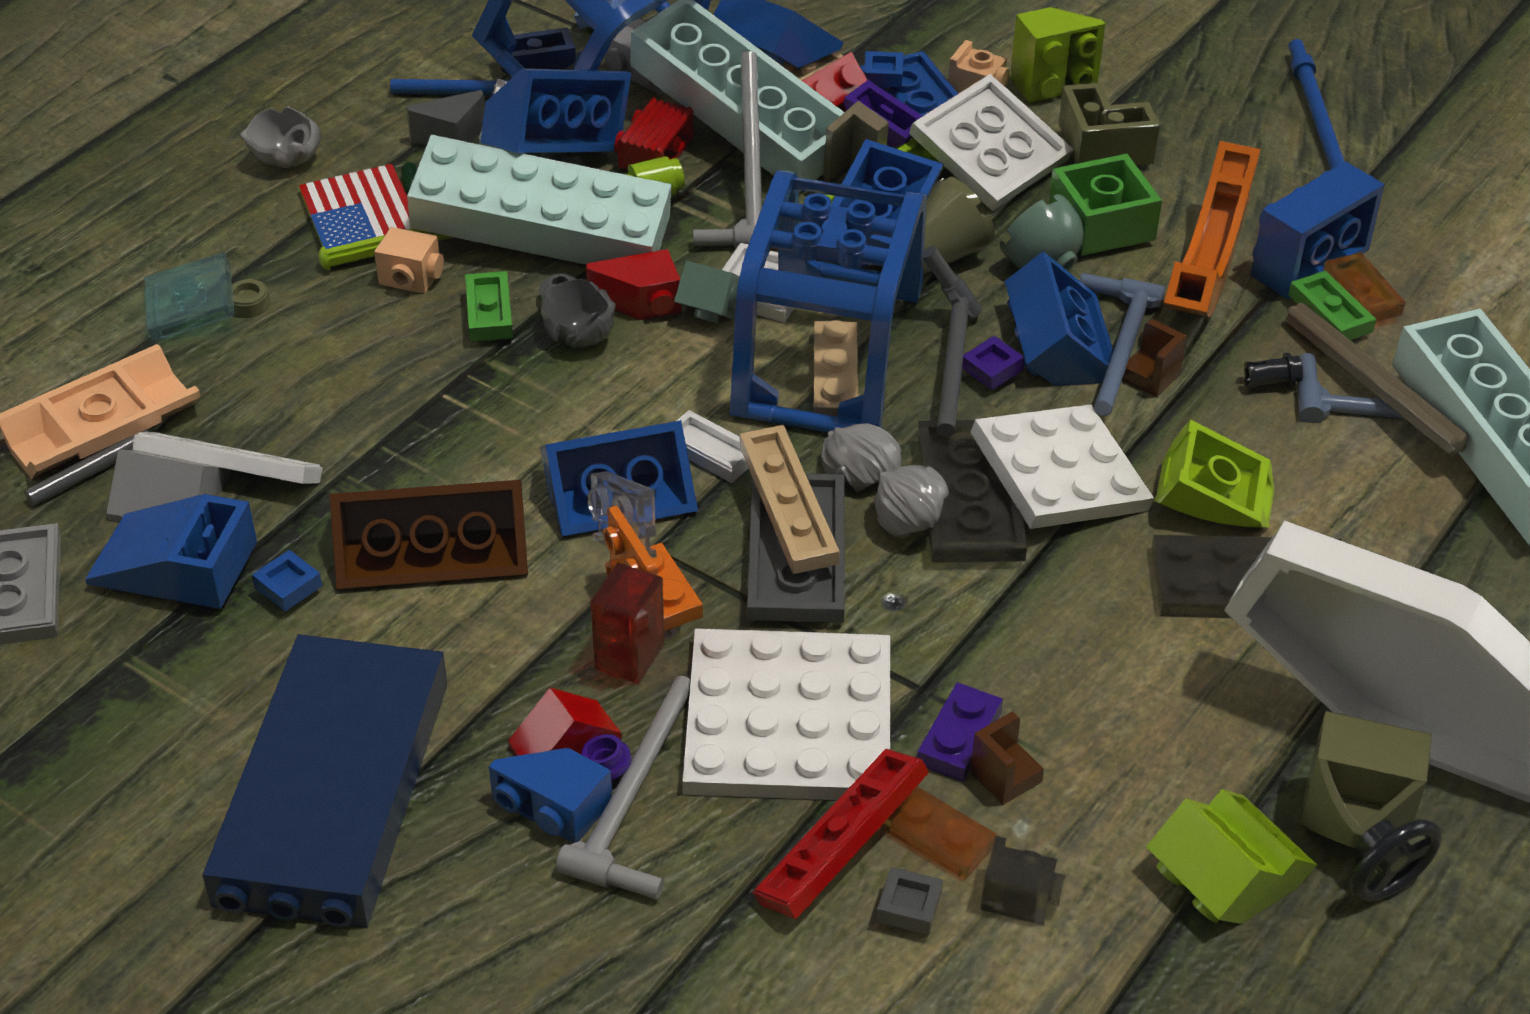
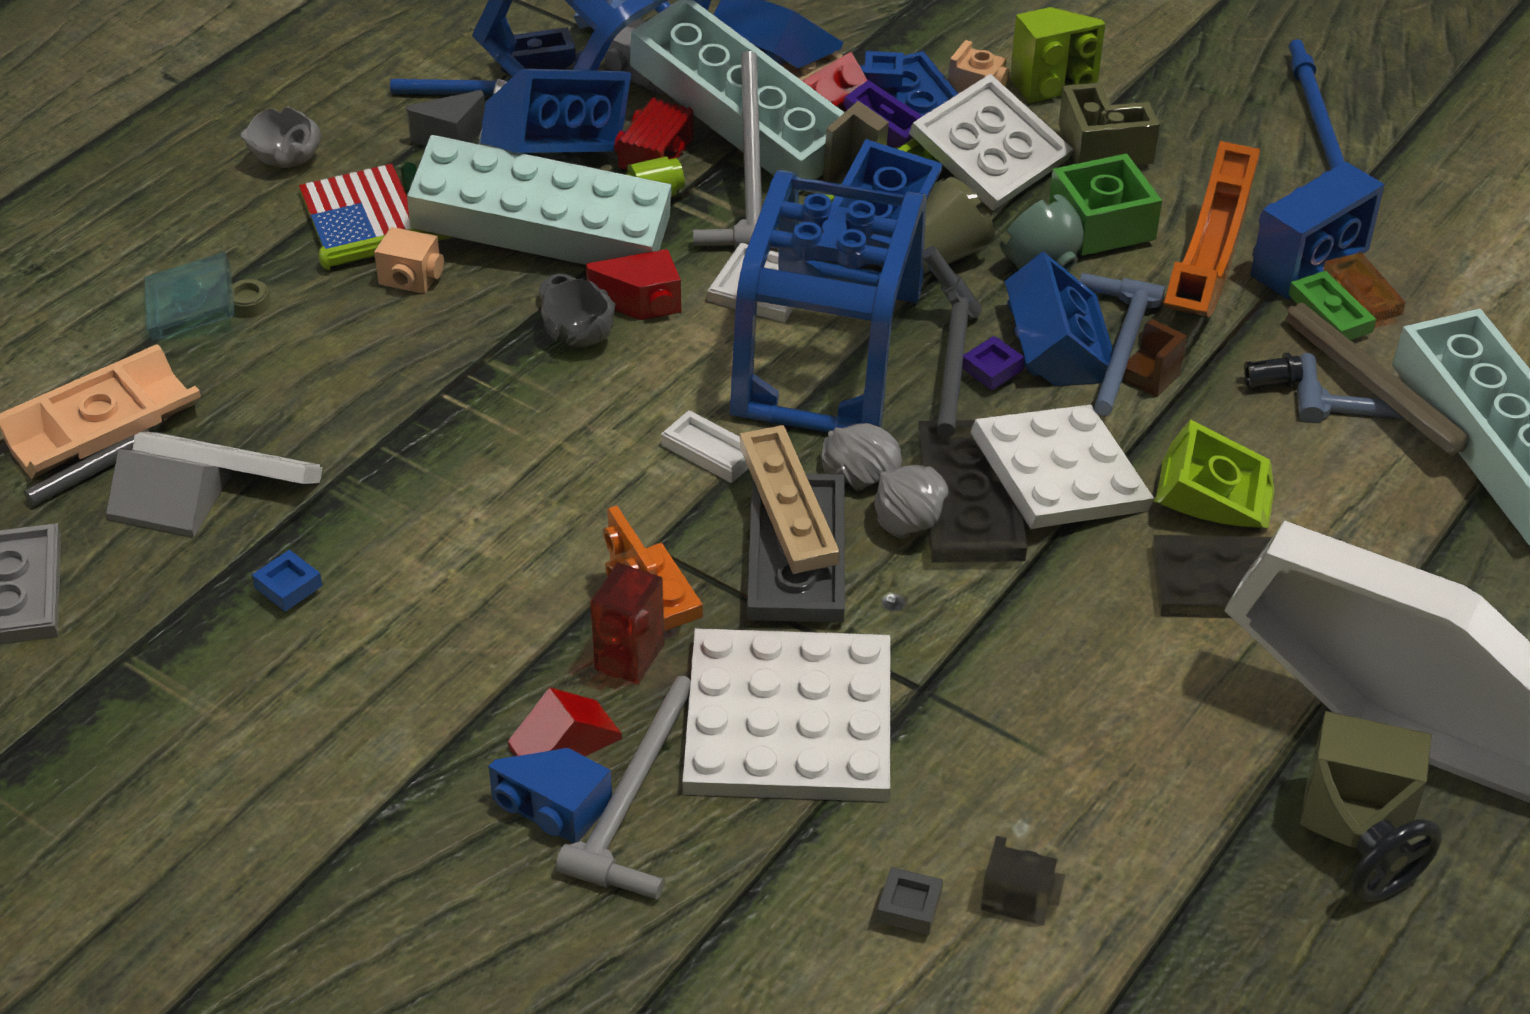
blue slope [85,494,257,609] -> none
dark blue brick [202,634,448,928] -> none
reddish brown slope [329,480,528,589] -> none
bright green plate [465,271,513,342] -> none
blue slope [540,420,698,536] -> none
dark purple plate [582,734,632,781] -> none
clear plate [588,471,657,558] -> none
sand green brick [674,260,740,324] -> none
red plate [753,748,929,919] -> none
tan plate [813,320,858,416] -> none
clear orange plate [880,786,997,880] -> none
dark purple plate [917,682,1003,782] -> none
reddish brown panel [970,712,1044,805] -> none
lime piece [1146,789,1317,924] -> none

